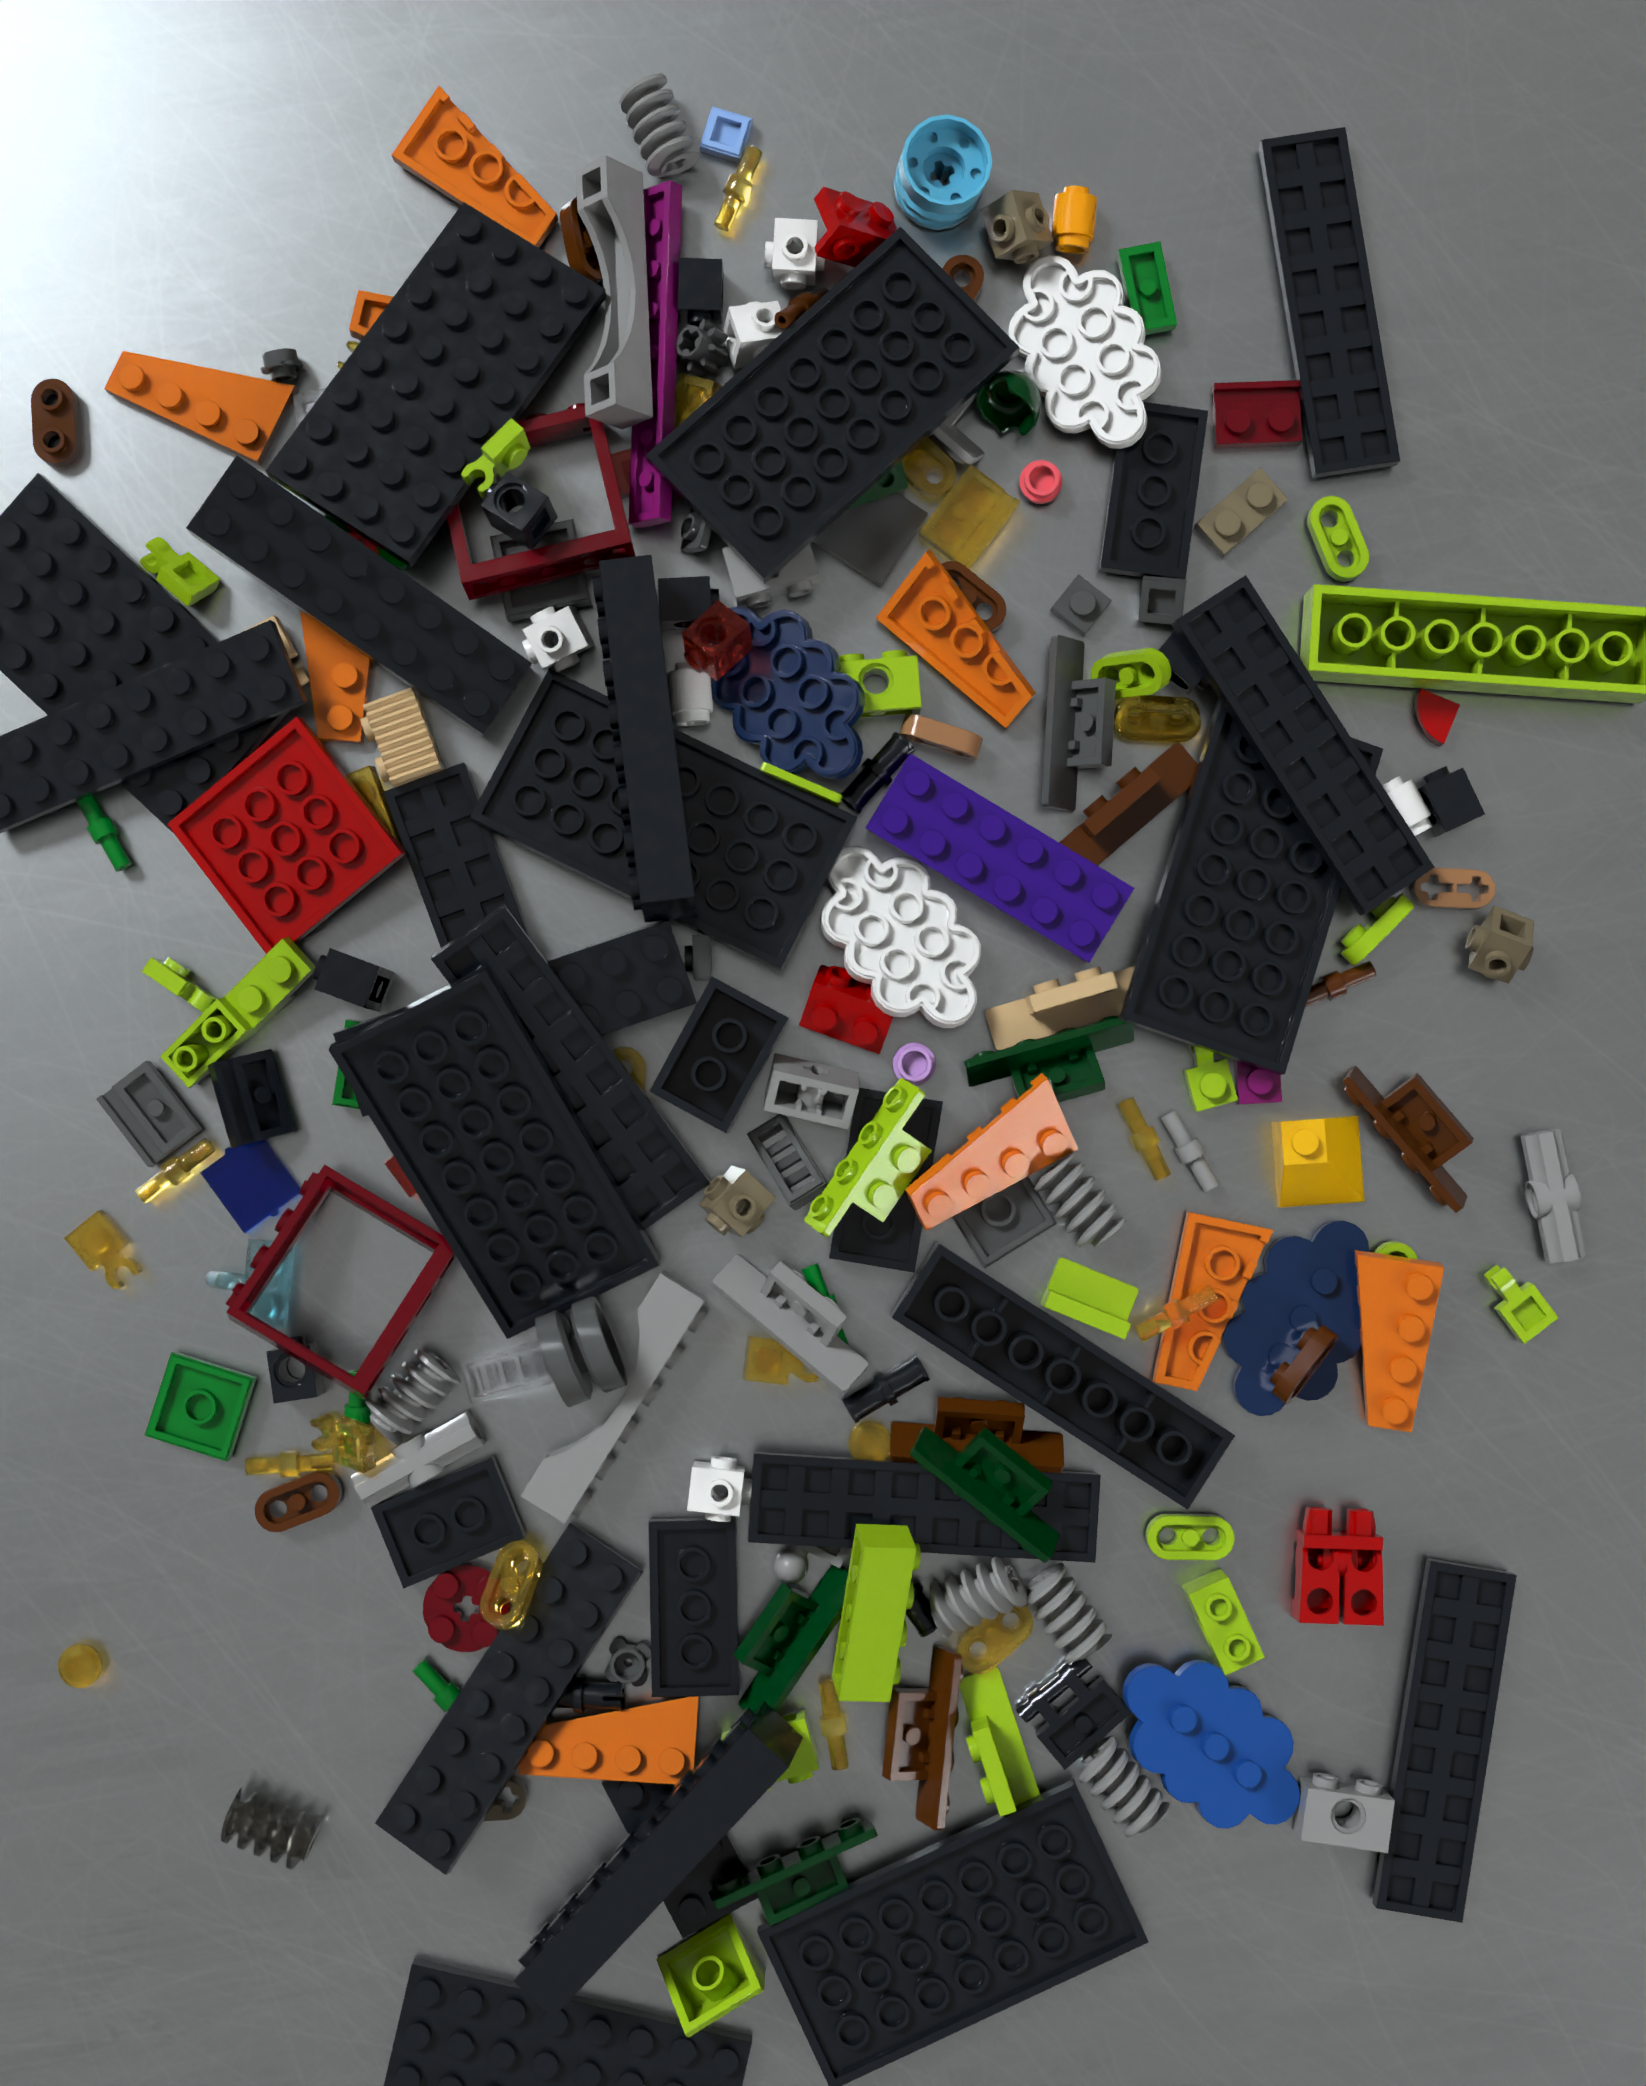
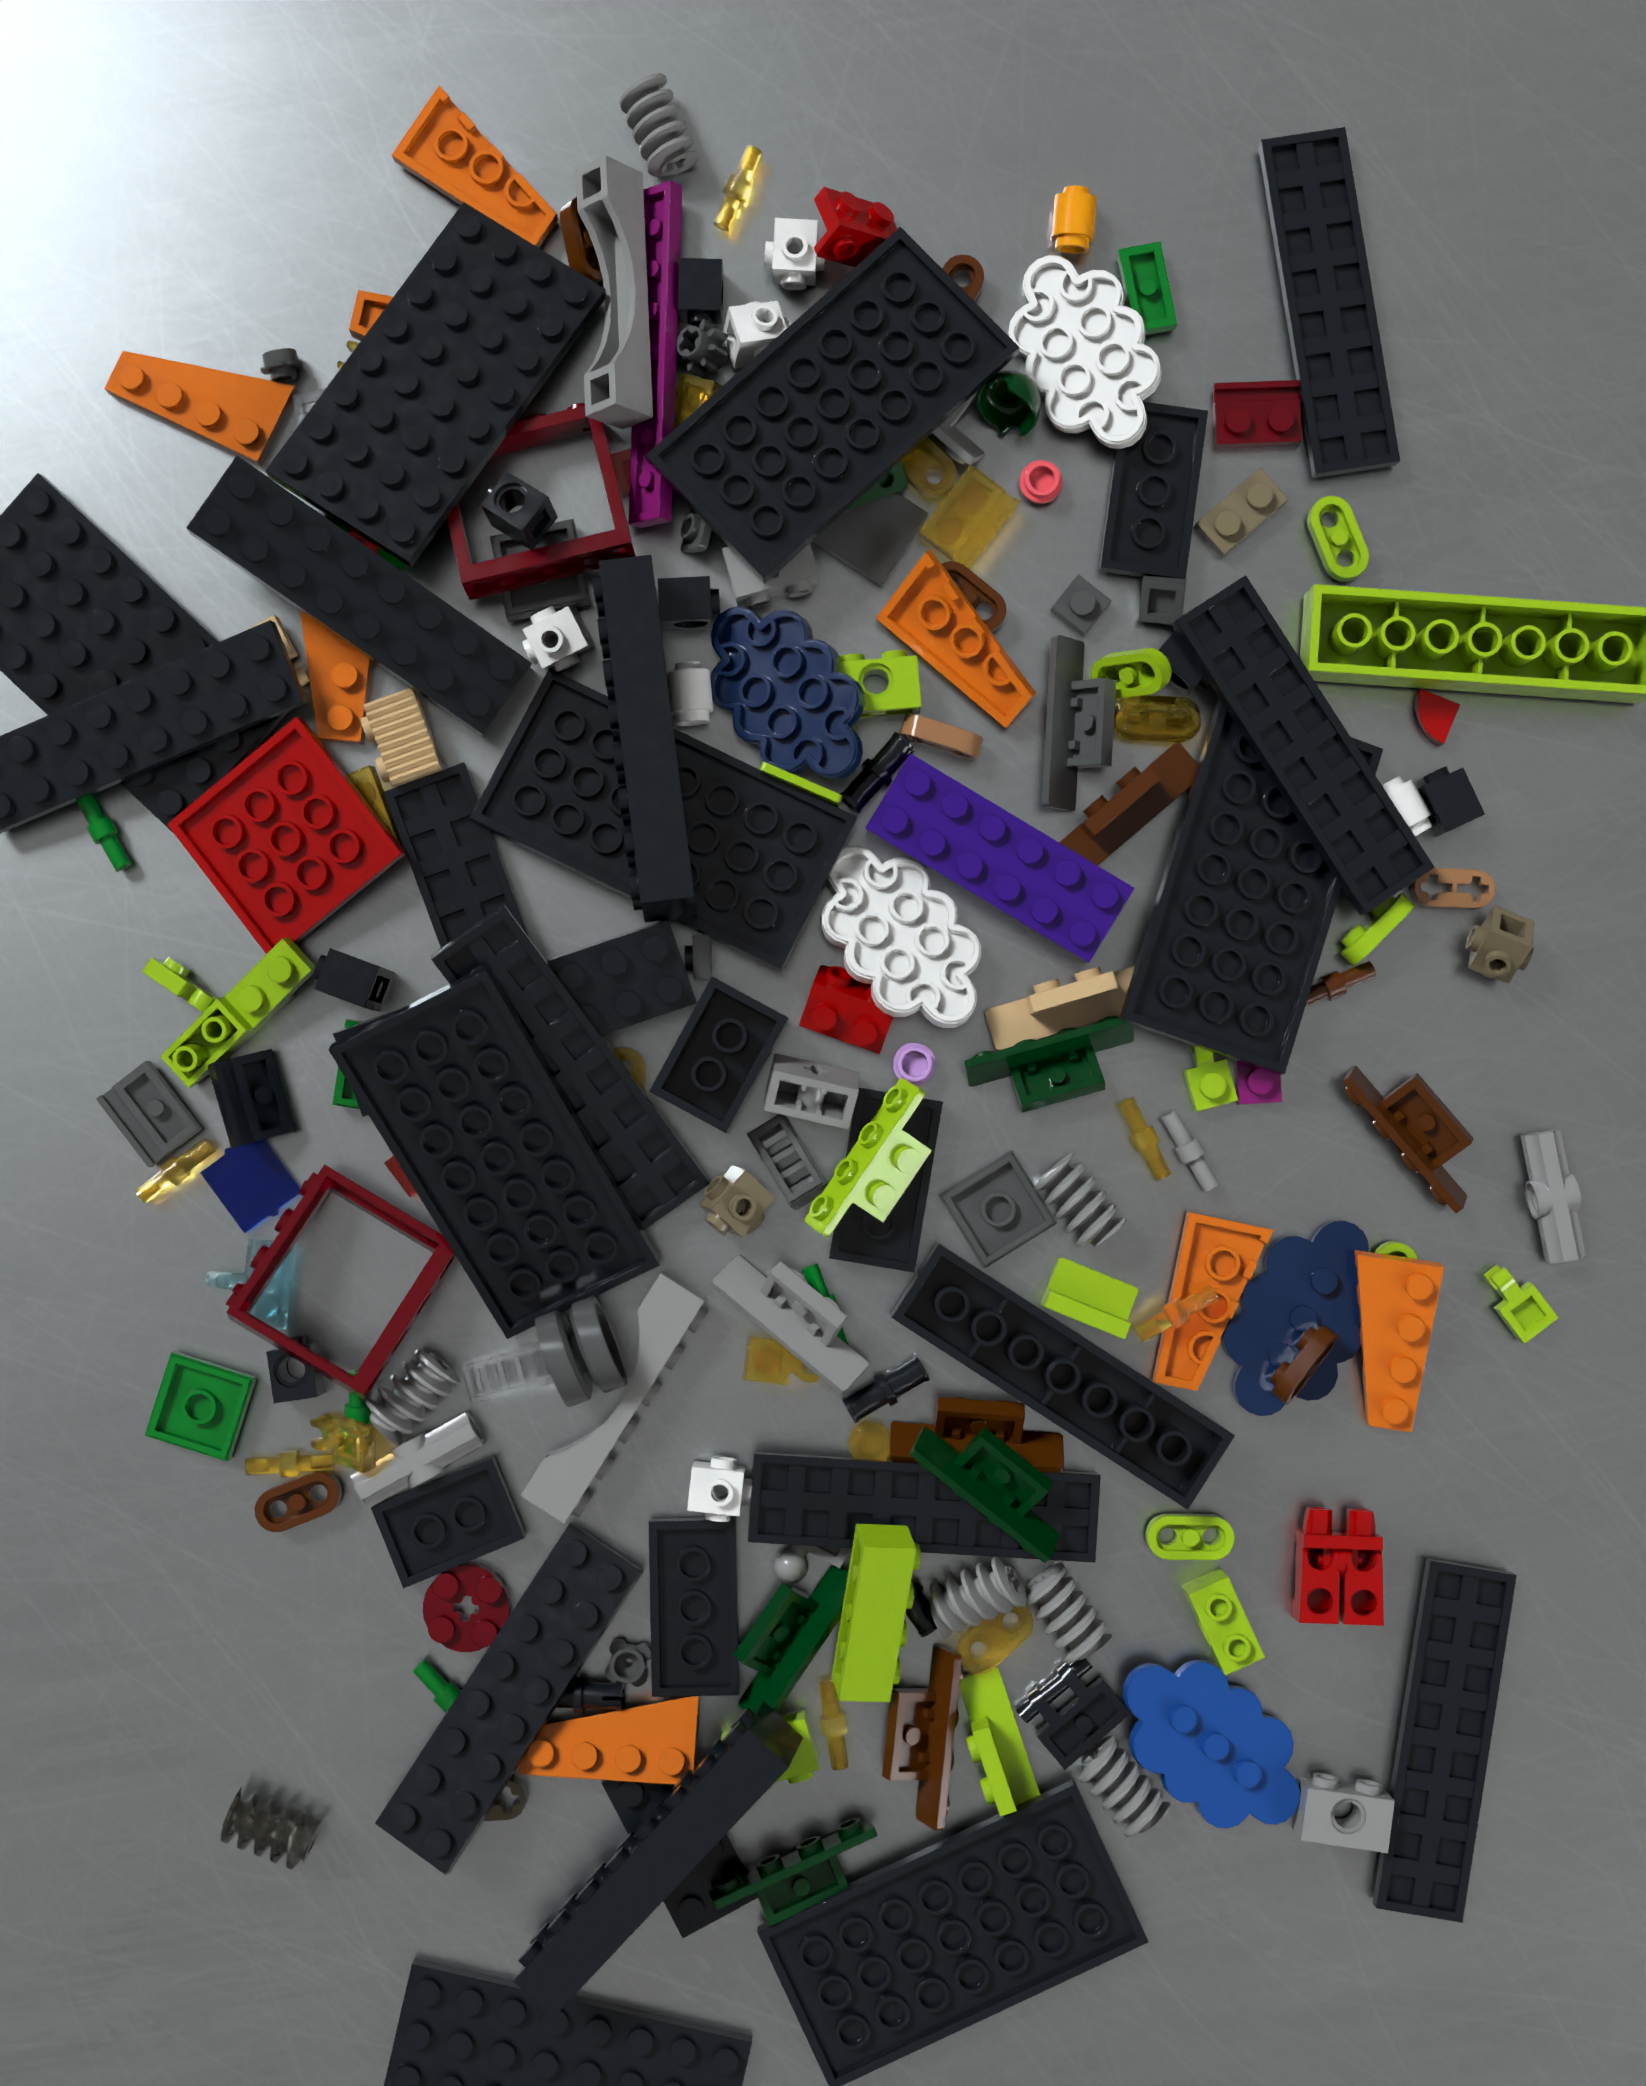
reddish brown plate [31,379,81,467] -> none
clear yellow plate [58,1643,103,1688] -> none
clear yellow plate [64,1210,142,1290] -> none
lime plate [140,537,220,607] -> none
lime plate [461,418,531,499] -> none
clear yellow plate [480,1541,543,1630] -> none
lime slope [656,1914,766,2038] -> none
clear red brick [682,600,752,681] -> none
light blue tile [700,106,753,164] -> none
reddish brown bar [774,287,829,329] -> none
medium azure wheel [893,114,992,230] -> none
orange wing [905,1073,1078,1231] -> none
dark tan brick [981,190,1053,264] -> none
yellow slope [1271,1116,1365,1208] -> none

